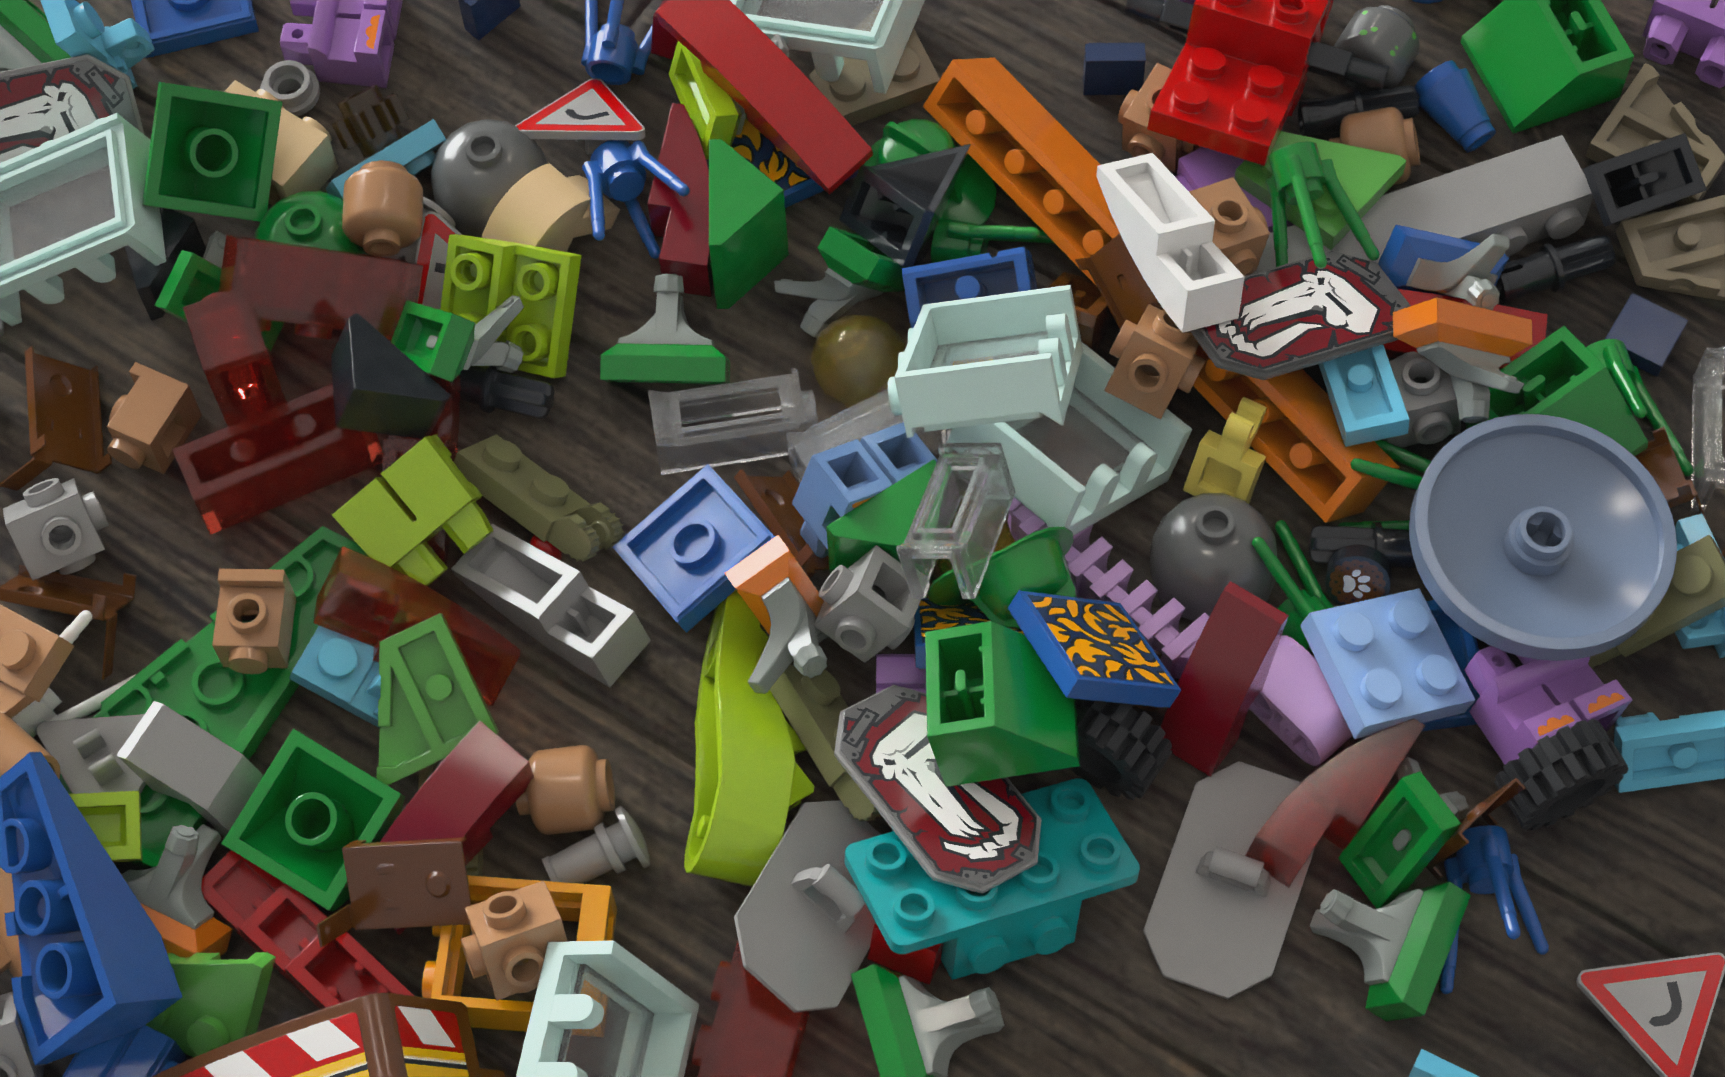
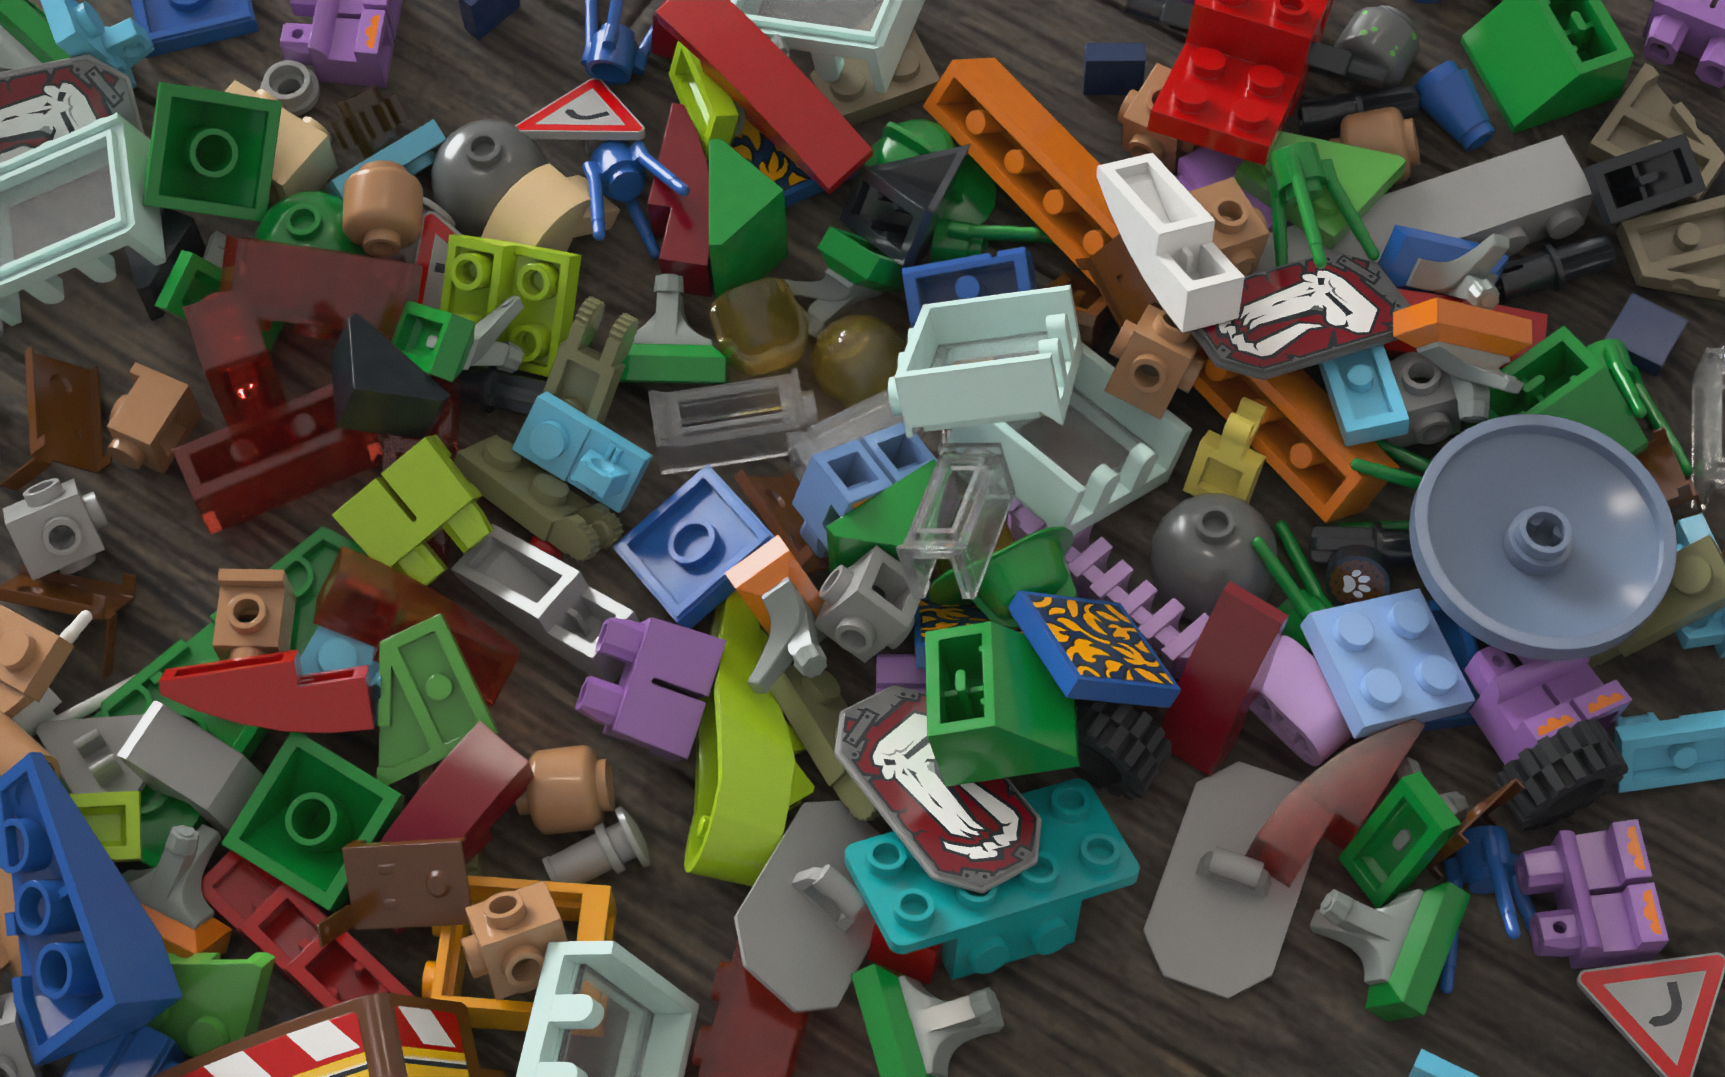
none -> red slope [158,649,377,733]
none -> medium azure hinge [512,391,653,513]
none -> olive hinge [542,296,639,425]
none -> medium lavender hips [575,617,727,762]
none -> clear yellow hair [710,277,809,379]
none -> medium lavender hips [1515,819,1669,969]

